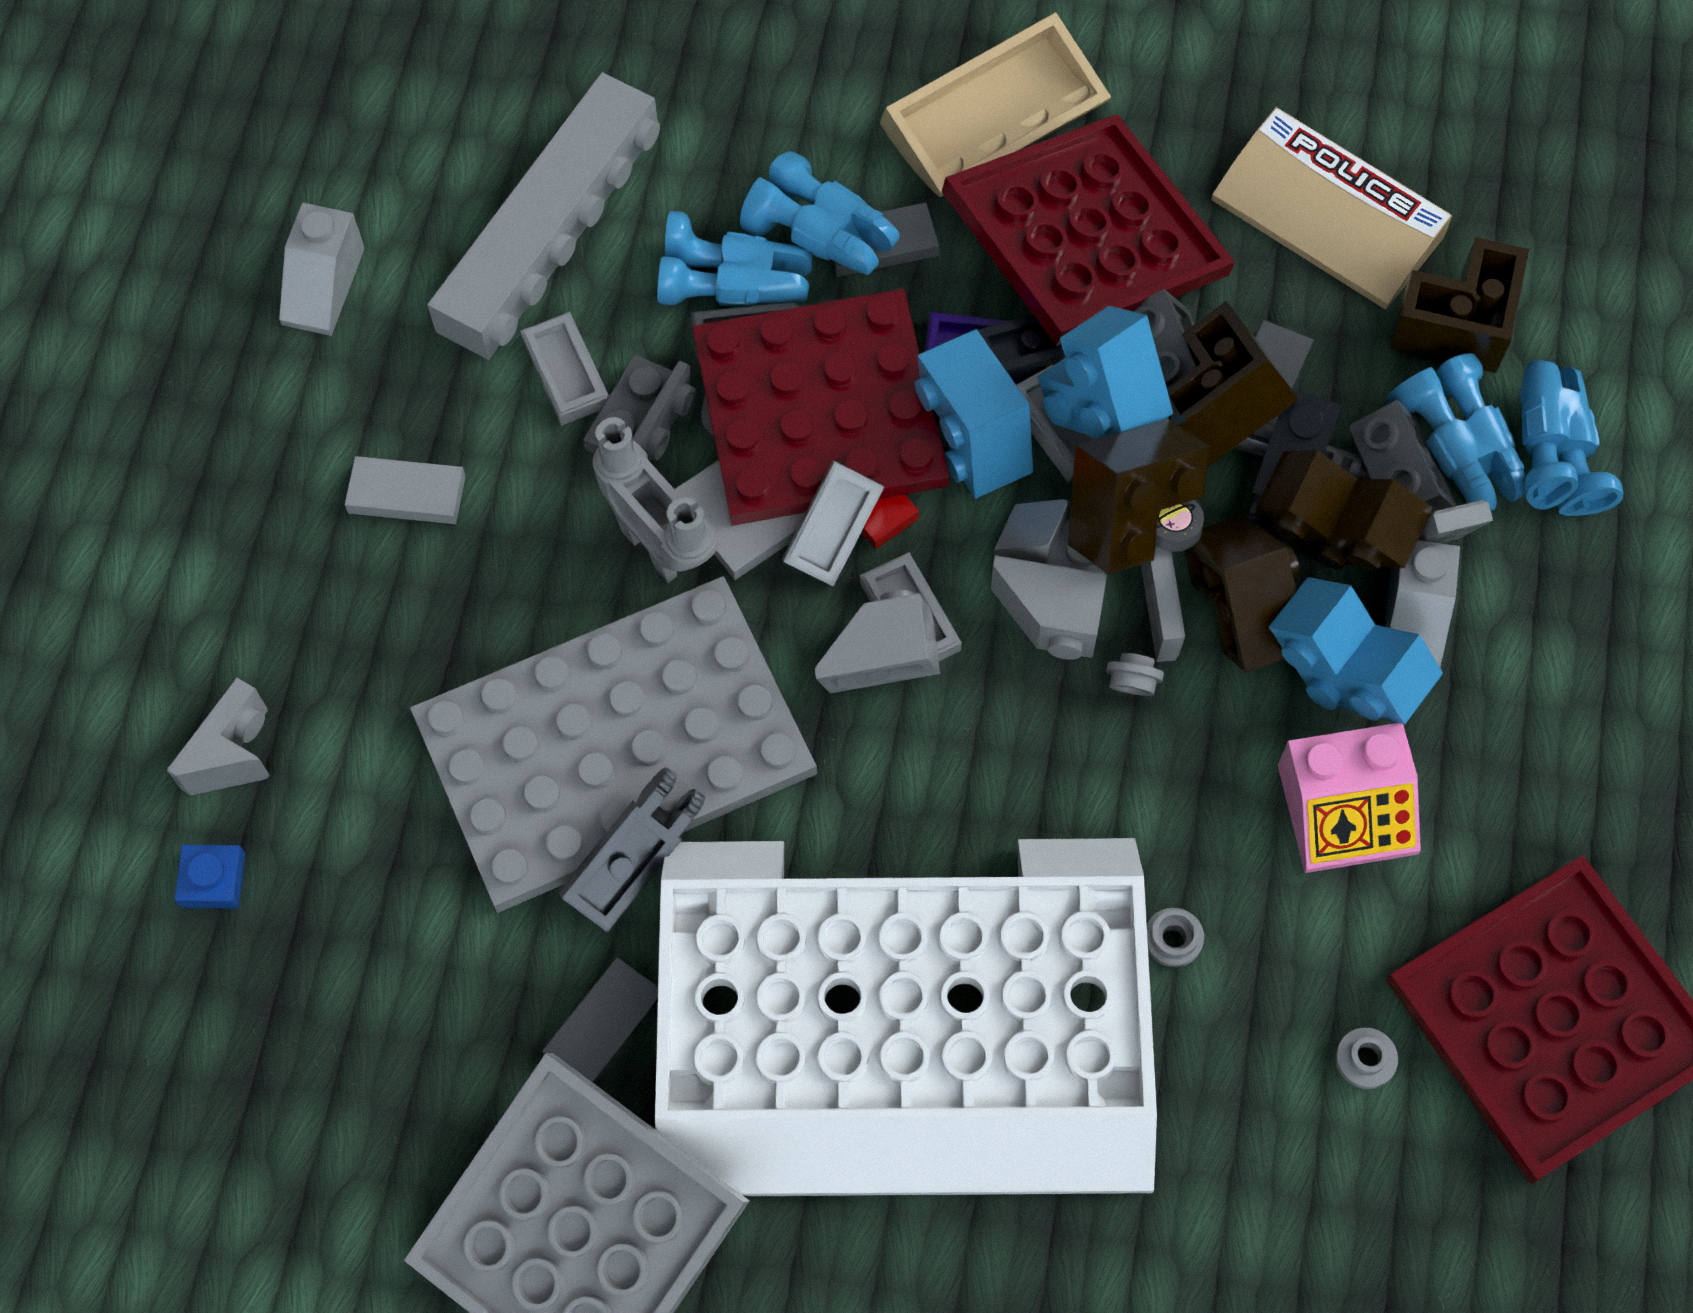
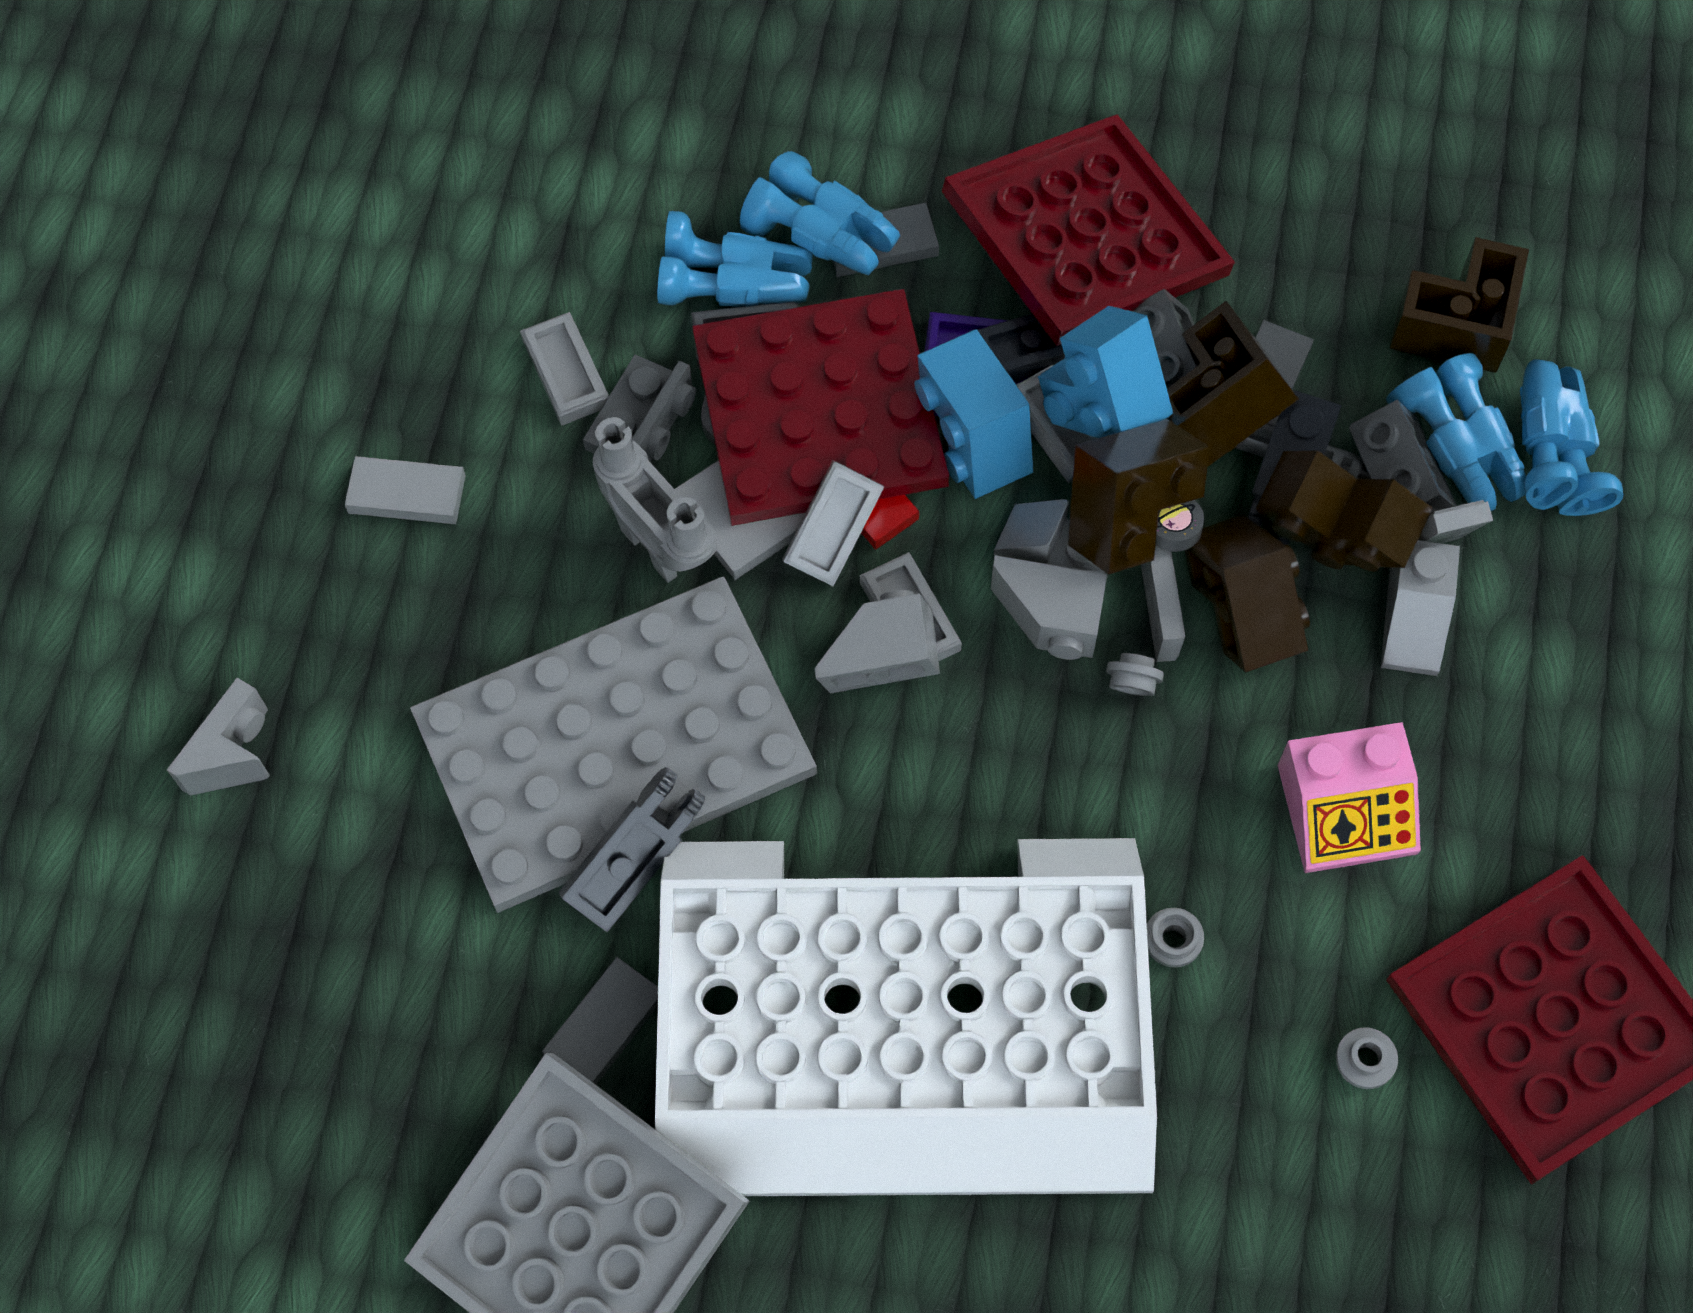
blue plate [175,845,245,908] -> none
light grey slope [279,203,365,336] -> none
light grey brick [427,72,660,360] -> none
tan slope [880,12,1111,197] -> none
tan slope [1212,107,1452,310] -> none
dark azure brick [1269,577,1443,725] -> none

